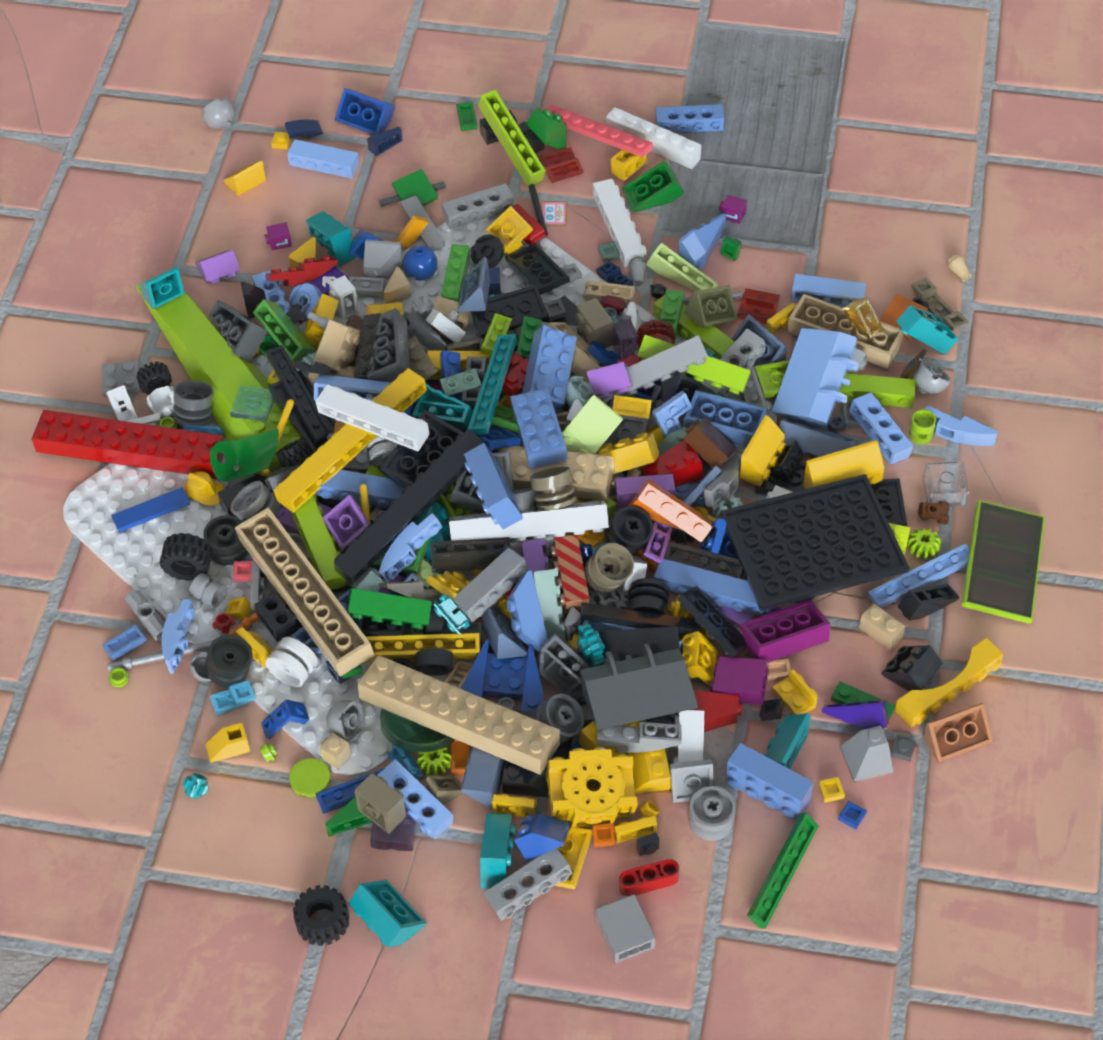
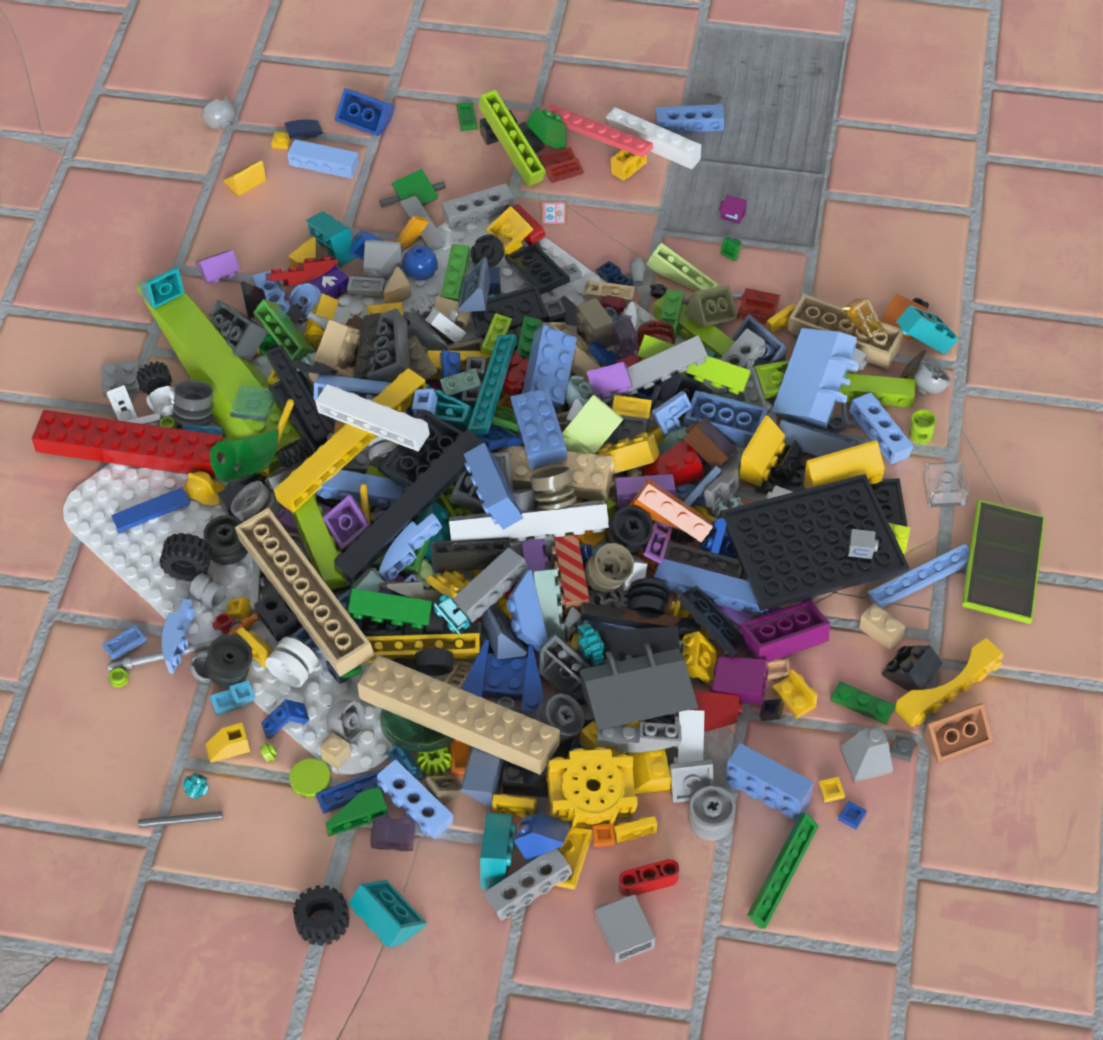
light grey piece [125,589,165,641] -> none
coral plate [233,561,252,582] -> none
magenta brick [264,222,292,251] -> none
white brick [329,275,359,320] -> none
dark tan brick [355,773,406,834] -> none
dark blue slope [367,127,403,156] -> none
black bar [528,184,548,236] -> none
white brick [593,179,647,268] -> none
sand green tile [598,242,620,262] -> none
green slope [622,160,685,212] -> none
black plate [636,832,660,856] -> none
yellow plate [640,801,660,819] -> none
medium blue wedge [679,213,726,270] -> none
teal slope [763,713,811,769] -> none
light blue brick [791,274,866,311] -> none
dark purple slope [821,700,889,730] -> none
black slope [897,584,960,621] -> none
lime gear [907,527,941,560] -> none
dark tan slope [911,277,969,331] -> none
reddish brown plate [918,501,950,525] -> none
light blue slope [925,405,998,446] -> none
tan cone [948,255,971,281] -> none
none -> bar [138,811,223,828]
none -> light blue brick [412,388,437,419]
none -> light grey brick [848,529,878,559]

